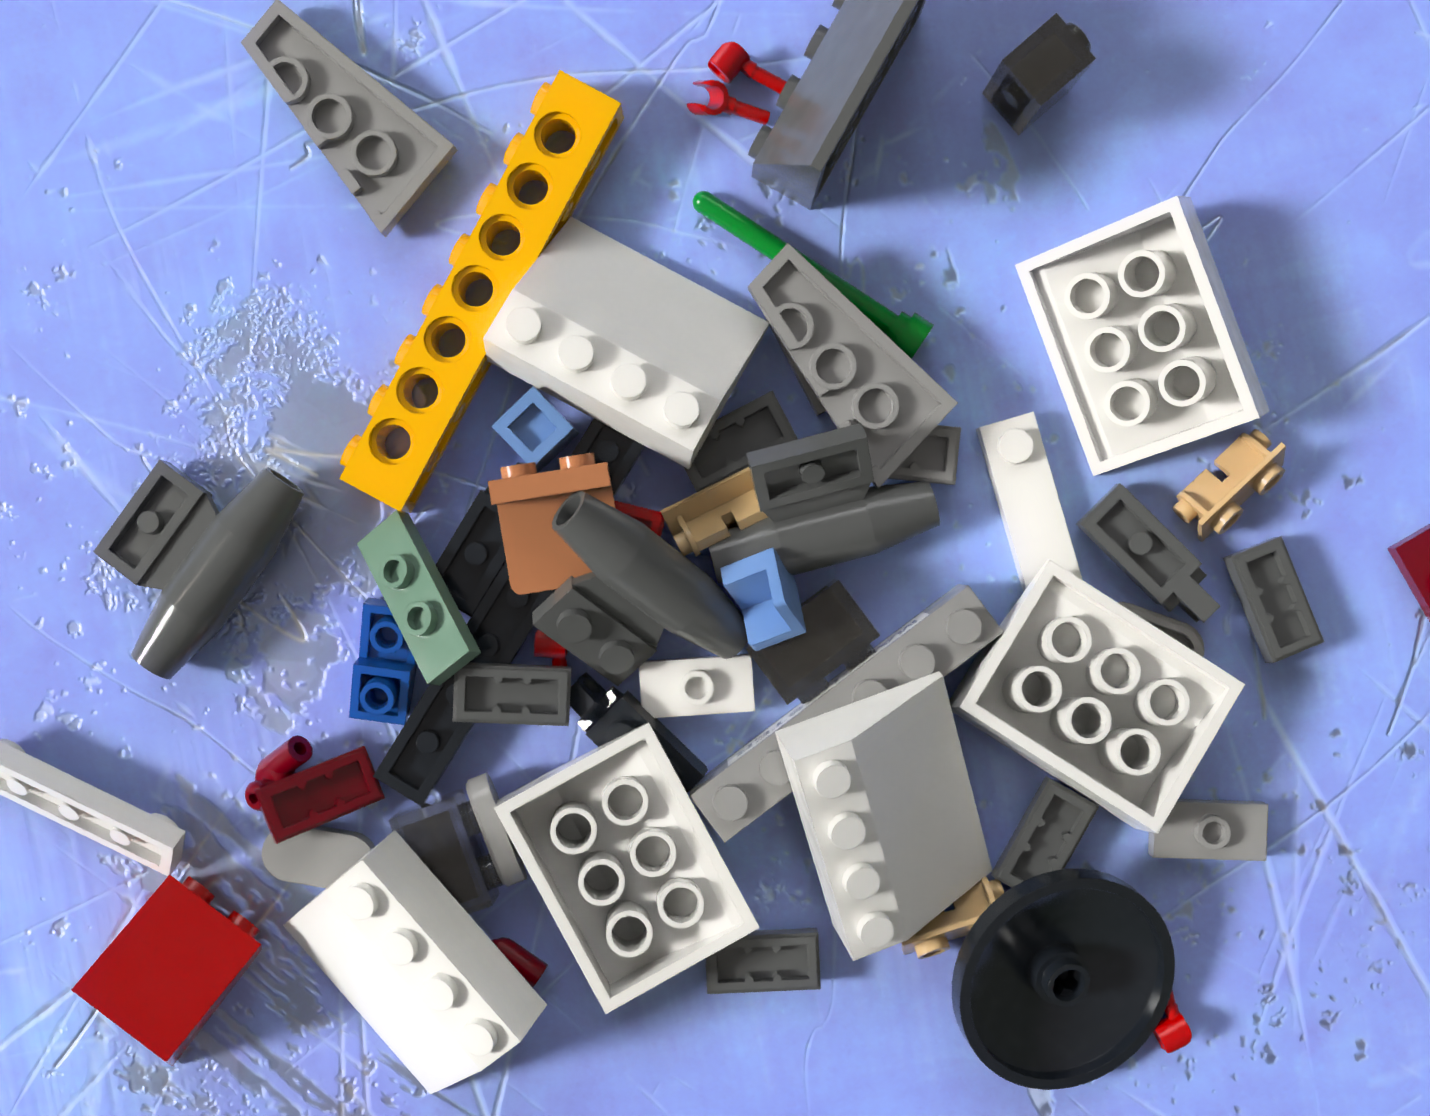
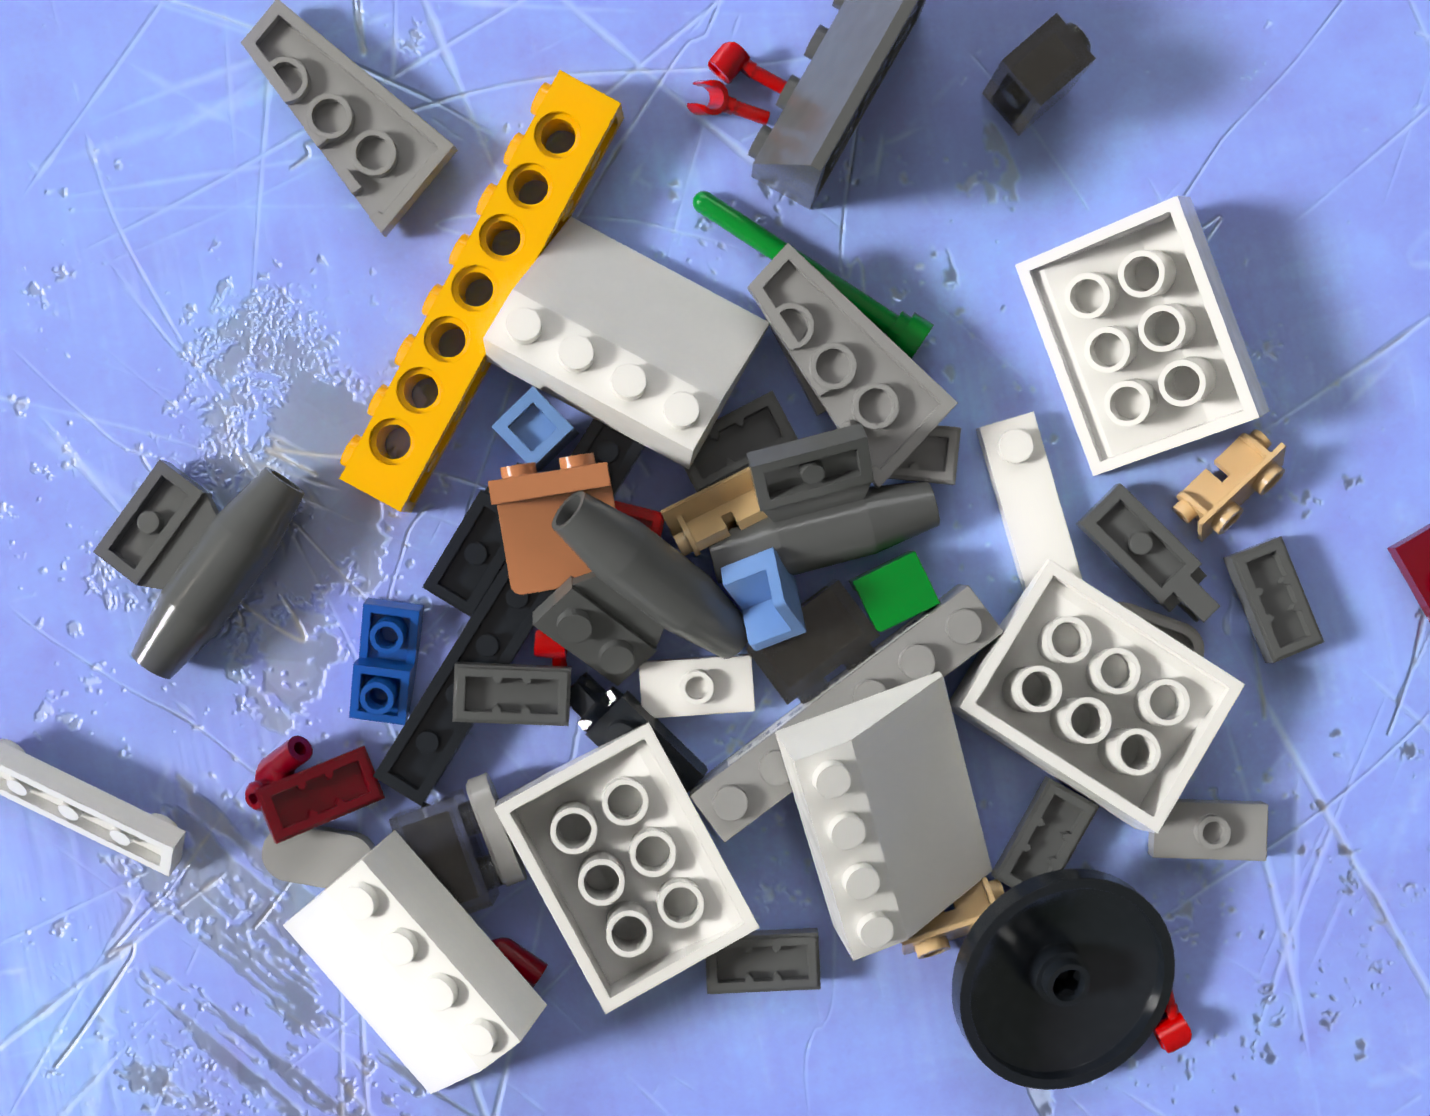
red slope [71,875,262,1066] -> none
sand green plate [357,510,481,686] -> none
none -> green panel [848,551,940,632]

